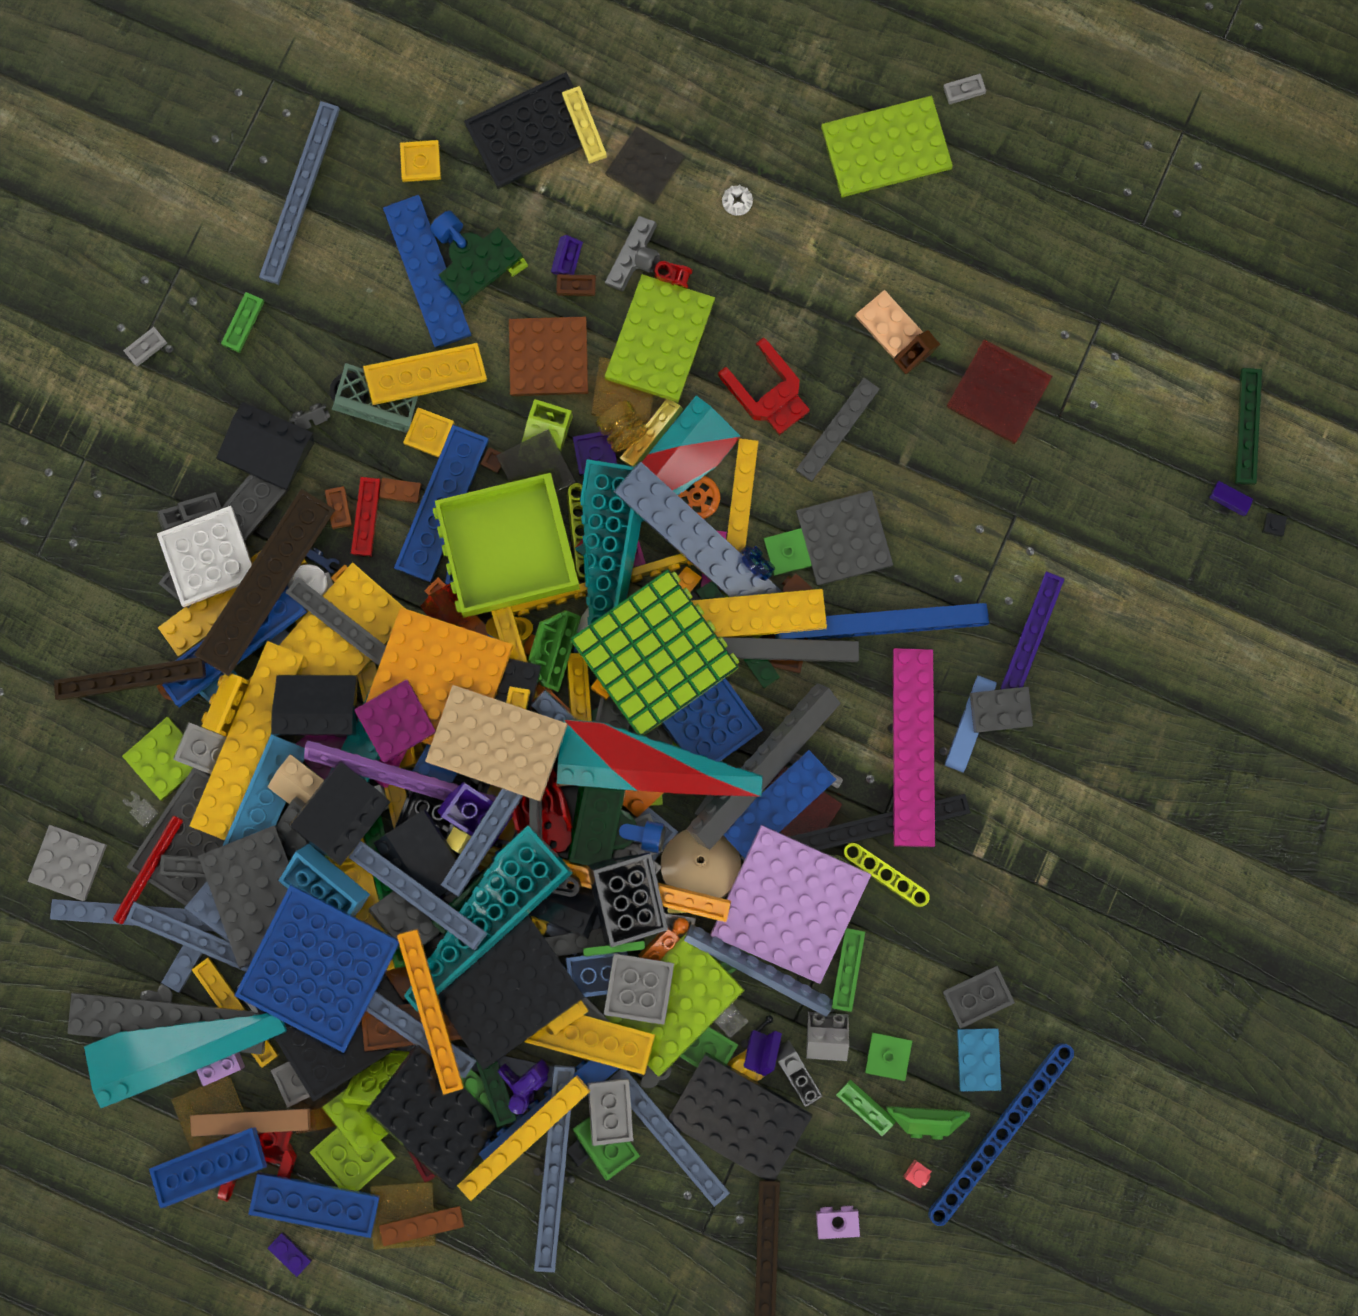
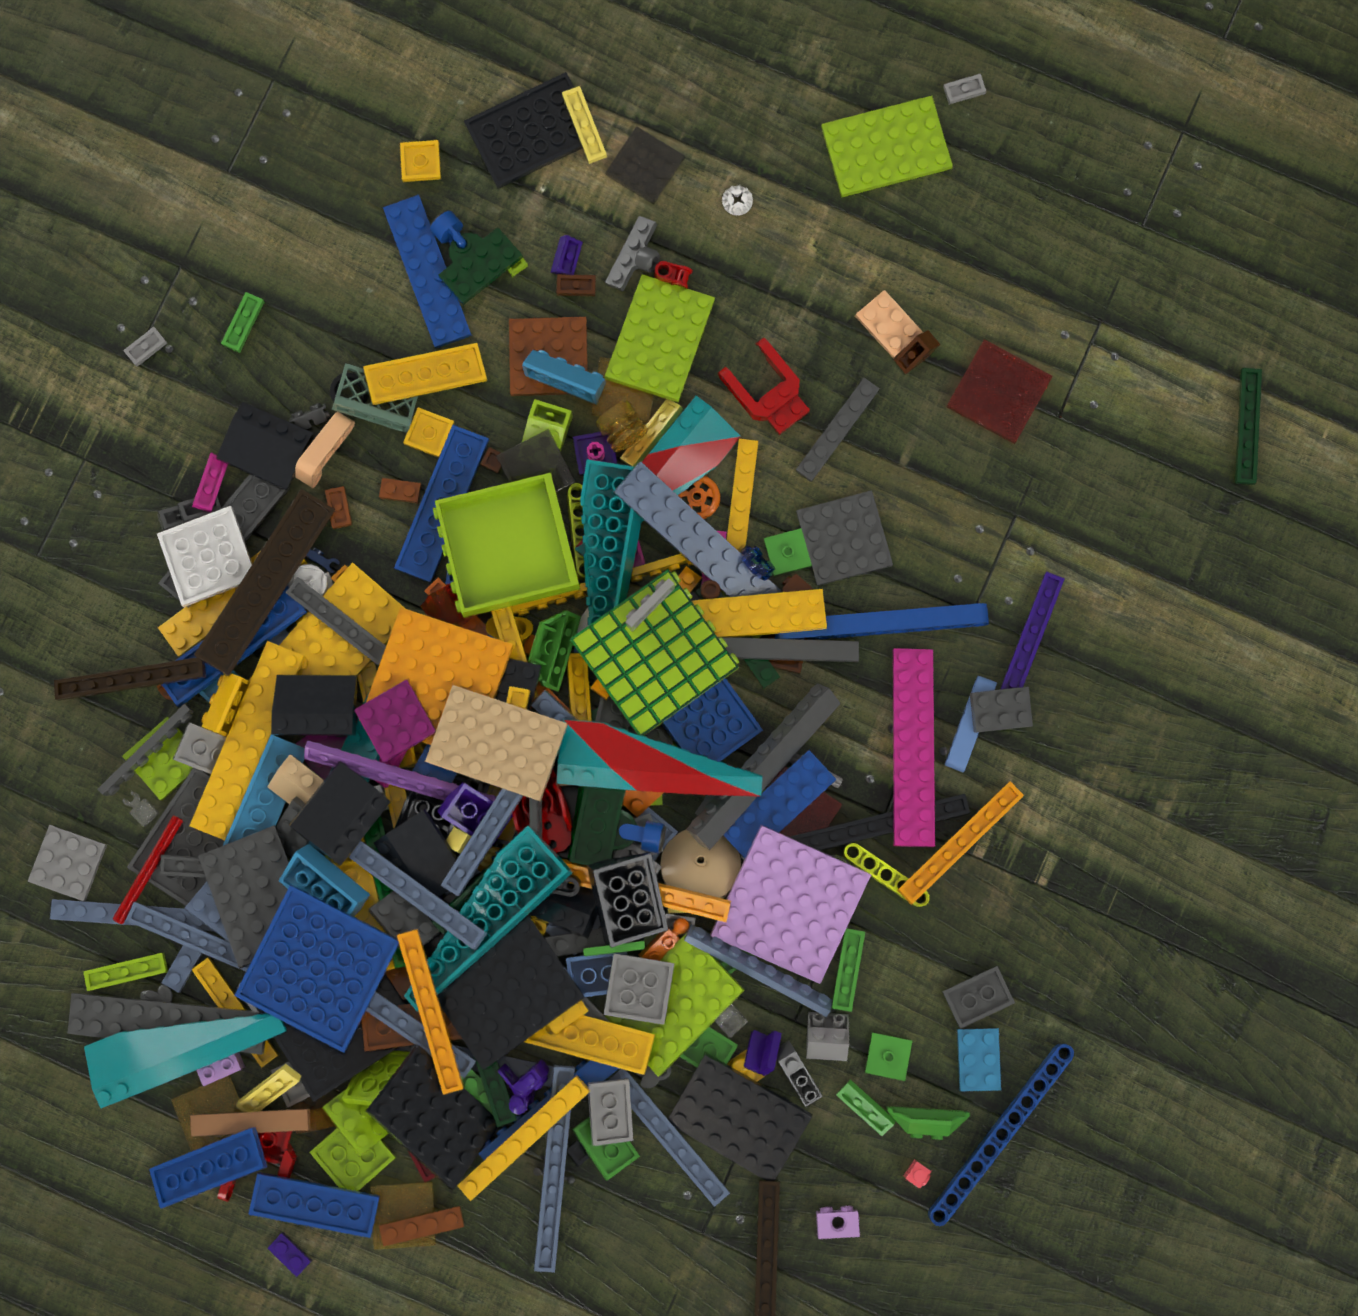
sand blue plate [259,101,340,285] -> none
red plate [351,477,381,557] -> none
black hinge [741,1015,773,1048] -> none
dark purple slope [1209,481,1253,517] -> none
black plate [1262,513,1287,537] -> none
none -> lime plate [83,953,168,991]
none -> dark grey plate [97,704,194,796]
none -> dark pink tile [192,453,228,513]
none -> light yellow plate [236,1064,301,1112]
none -> light nougat beam [295,412,355,488]
none -> dark azure slope [522,350,606,405]
none -> dark pink bush [587,442,605,462]
none -> light grey plate [626,578,675,632]
none -> reddish brown tile [700,580,720,599]
none -> light orange plate [897,781,1024,905]

